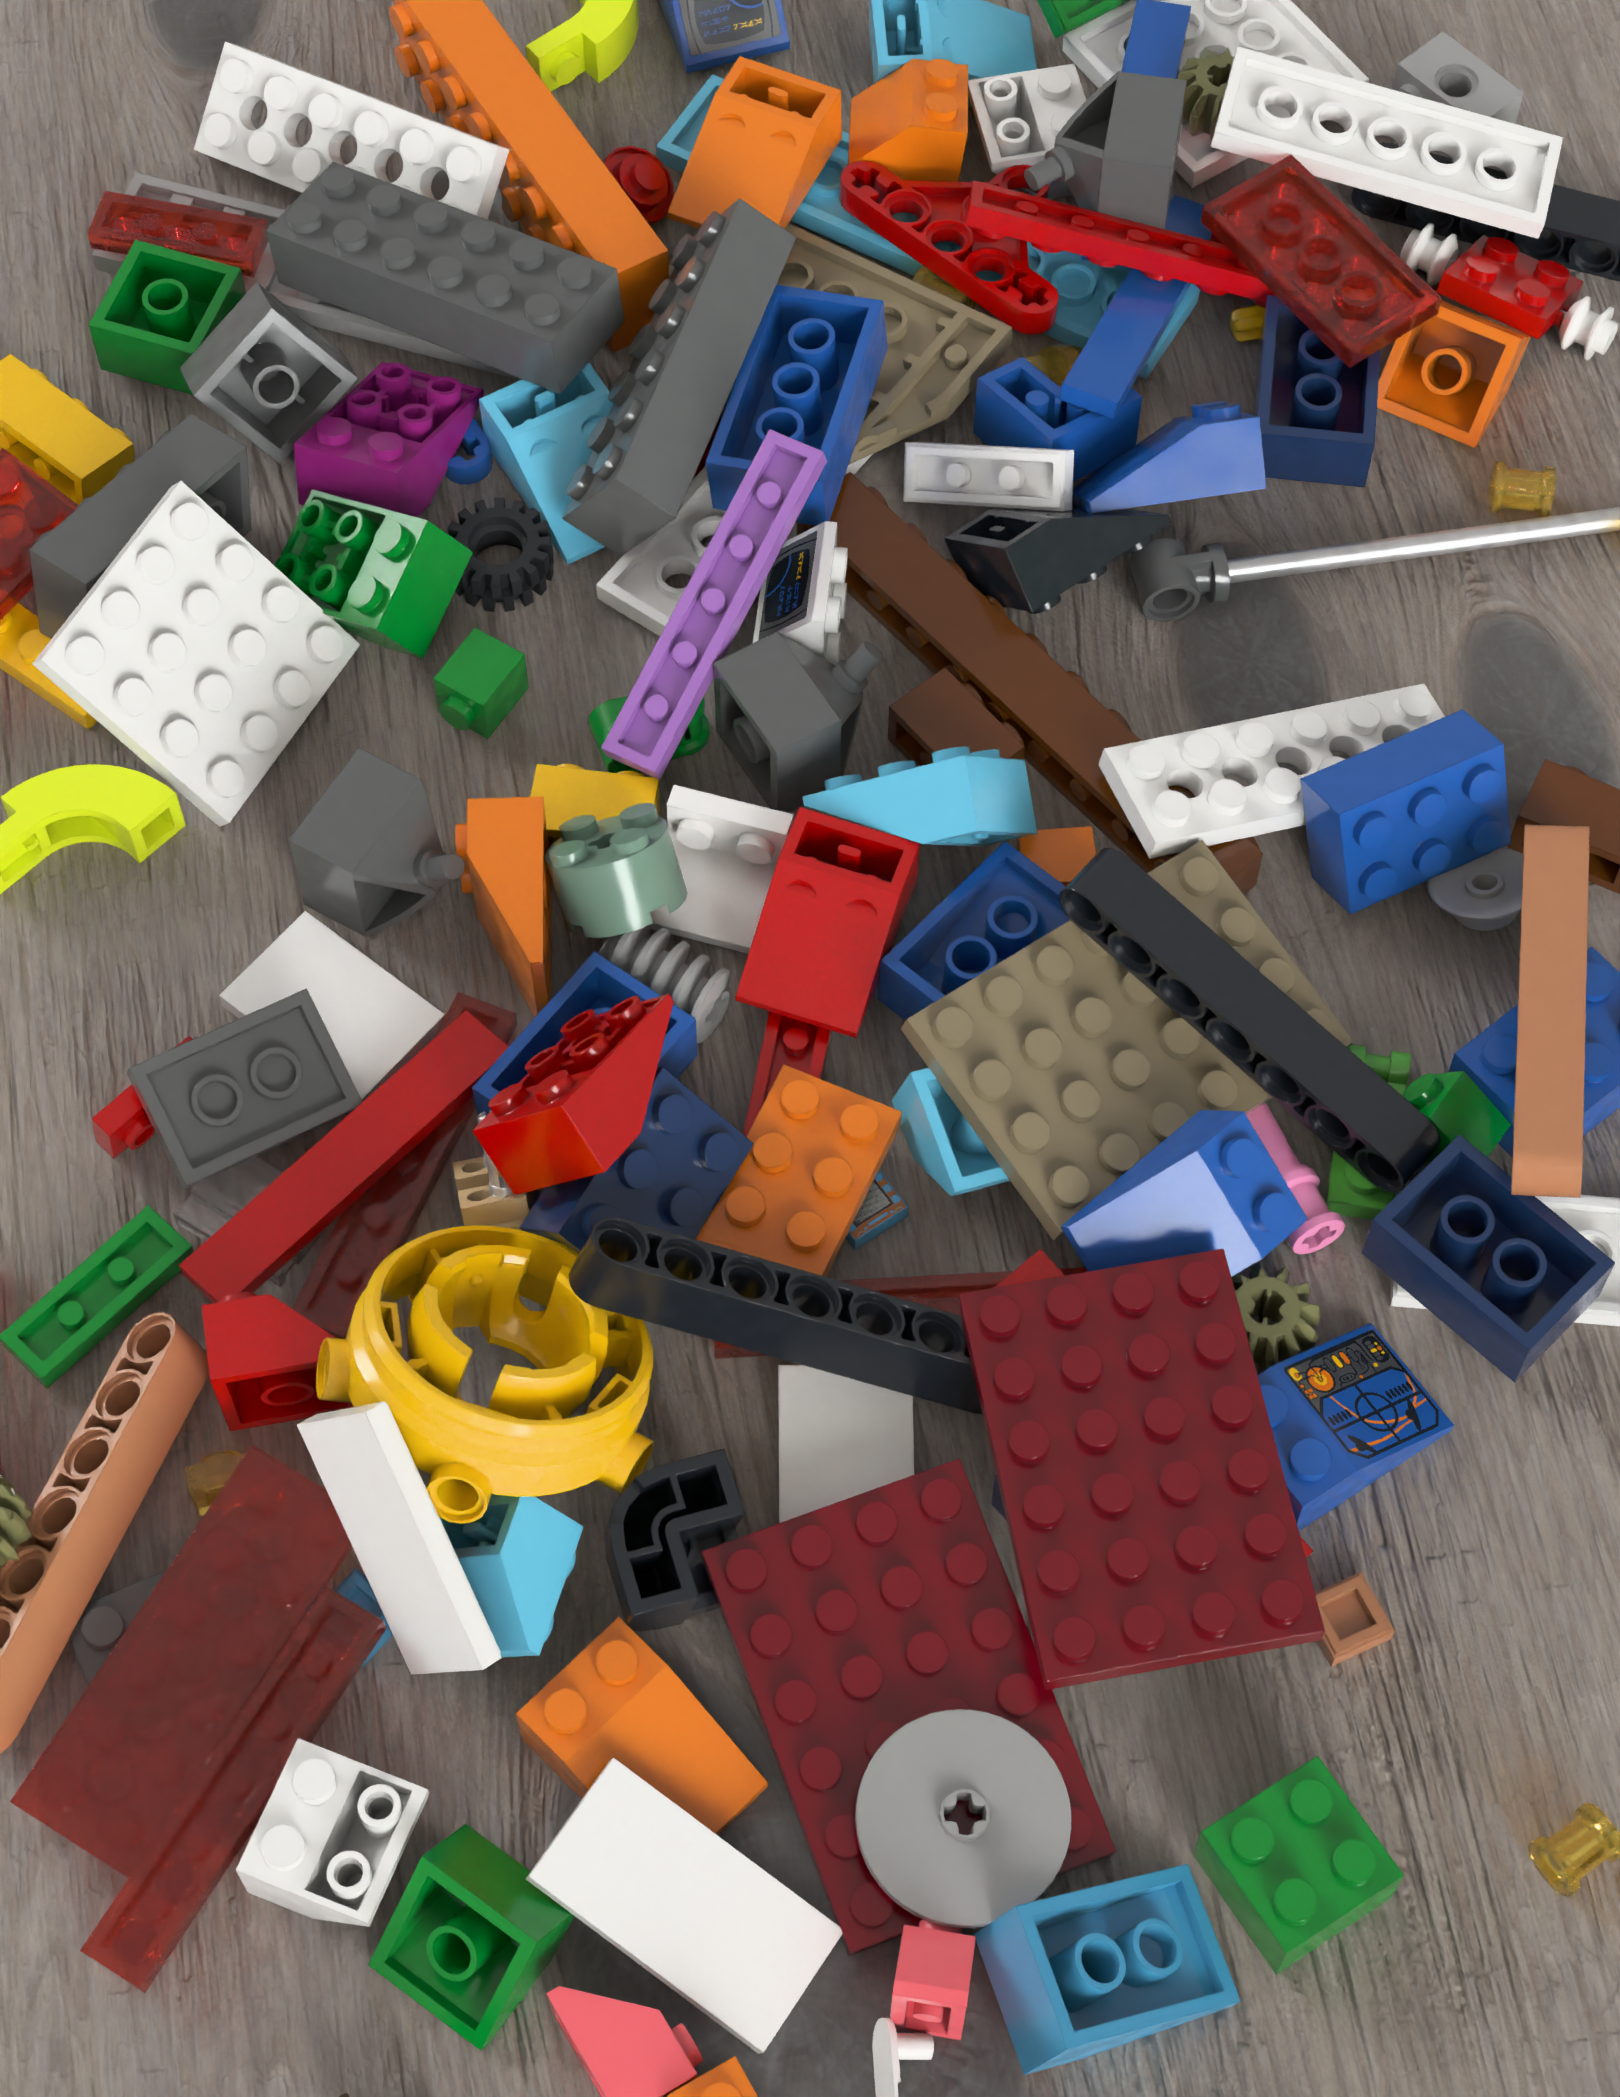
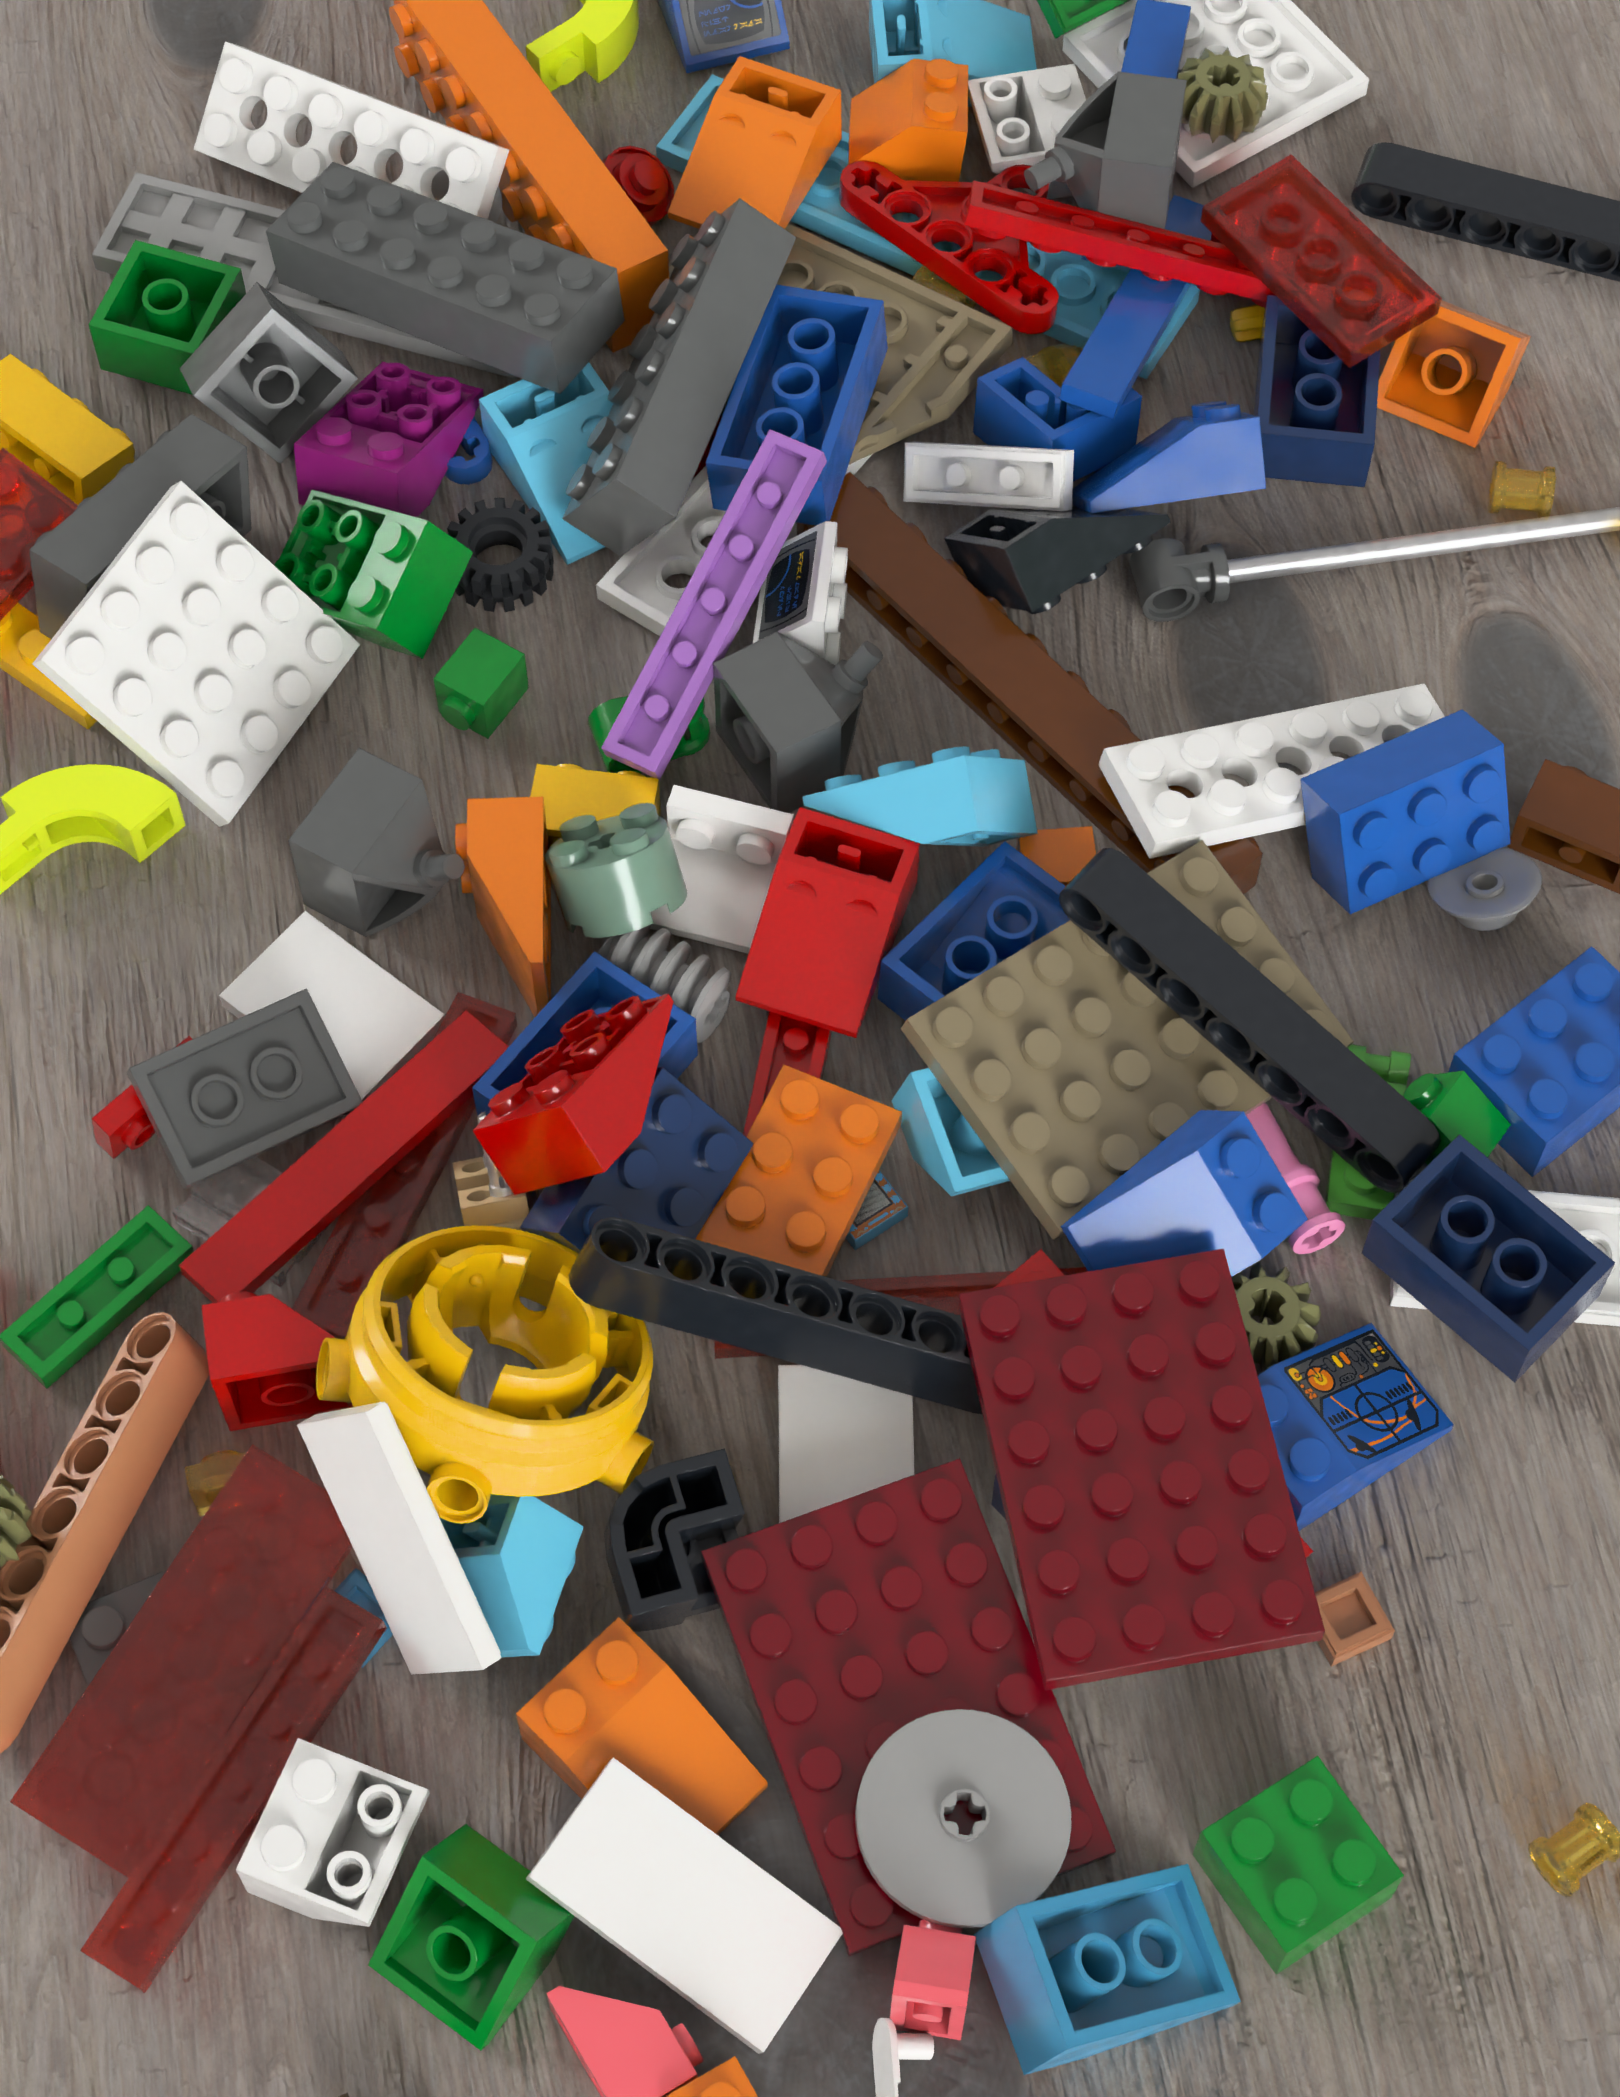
clear red plate [87,191,269,278] -> none
reddish brown brick [888,667,1025,767] -> none
white plate [1210,46,1563,239] -> none
light grey brick [1392,31,1523,124] -> none
red plate [1400,223,1619,361] -> none
nougat beam [1511,825,1590,1198] -> none

